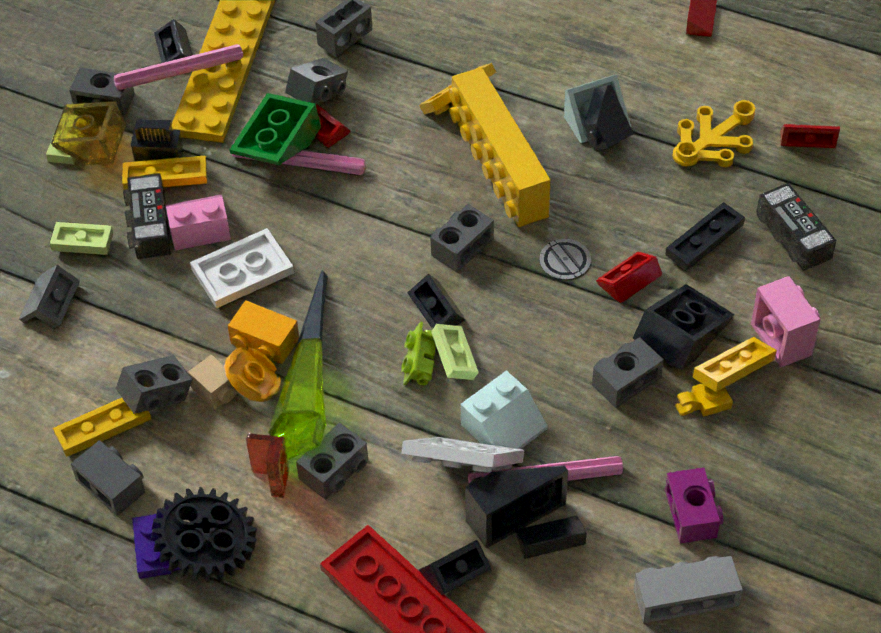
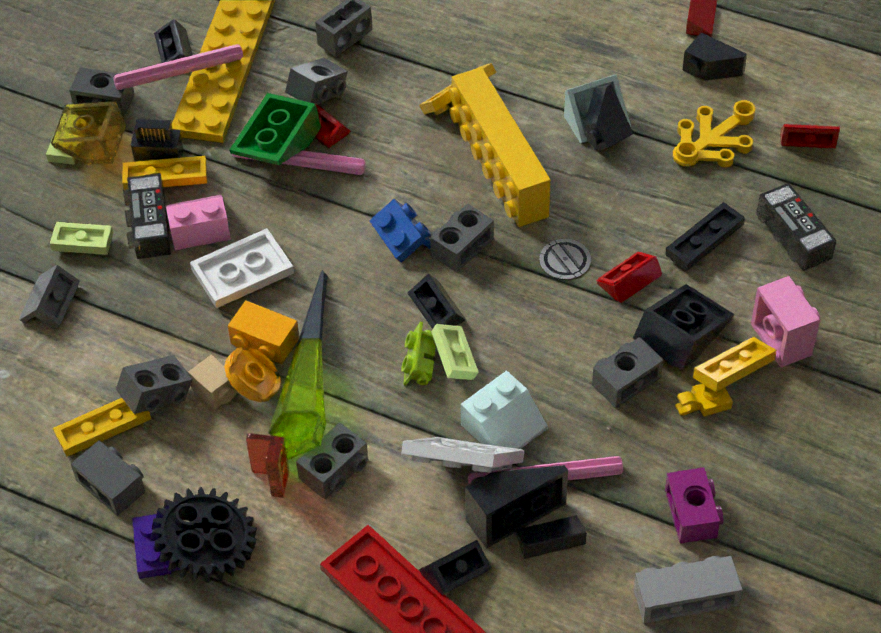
none -> blue bracket [369,199,431,263]
none -> black slope [682,33,747,81]

